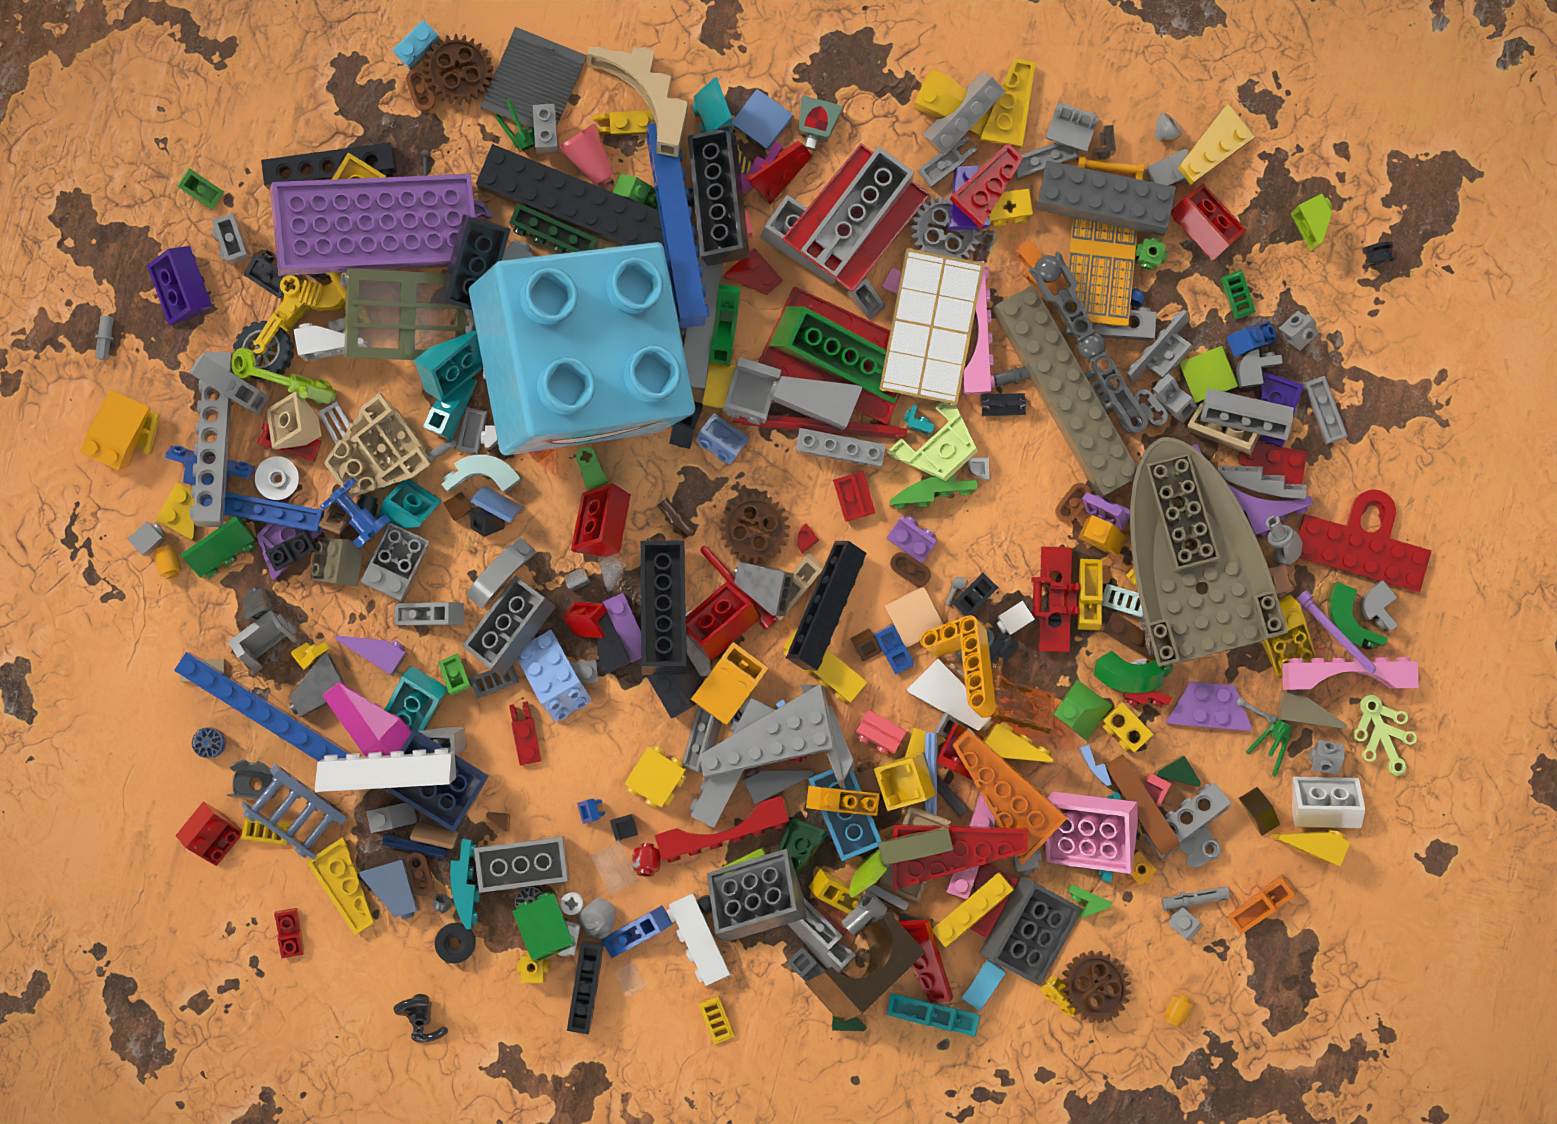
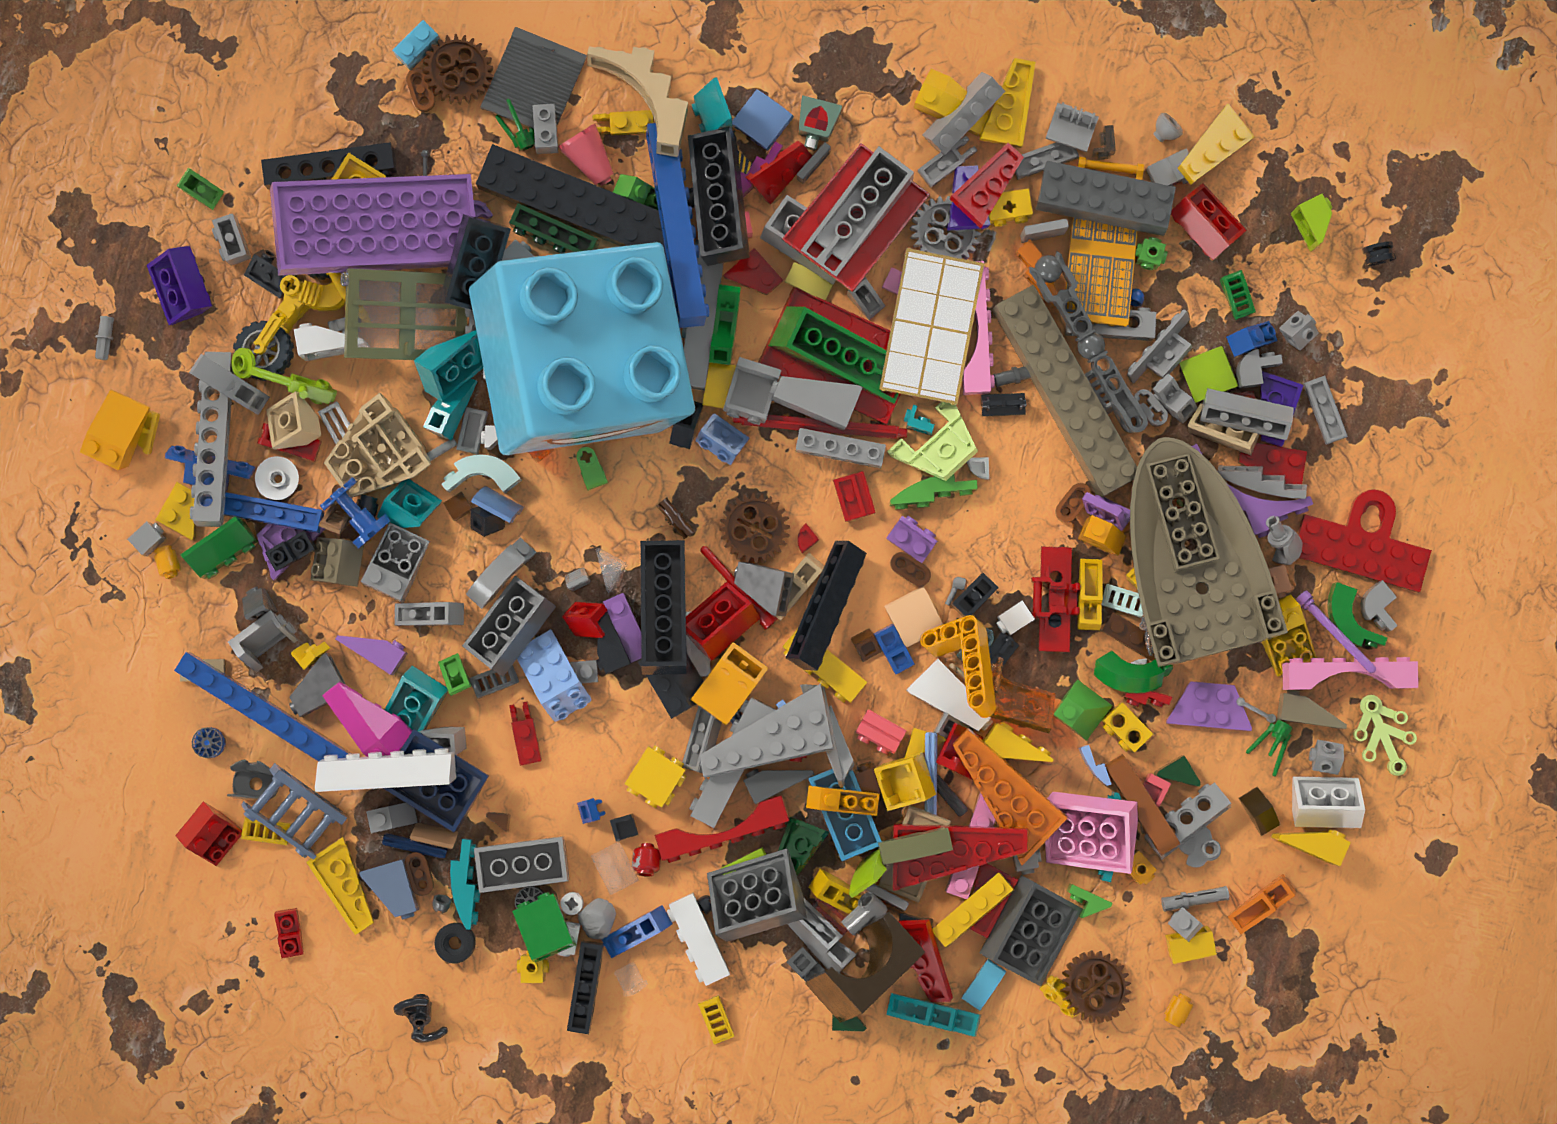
red slope [571,483,631,557] -> none
none -> light yellow slope [785,262,833,301]
none -> dark grey tile [797,142,831,184]
none -> light grey tile [1020,219,1069,243]
none -> yellow hinge [1165,926,1217,964]

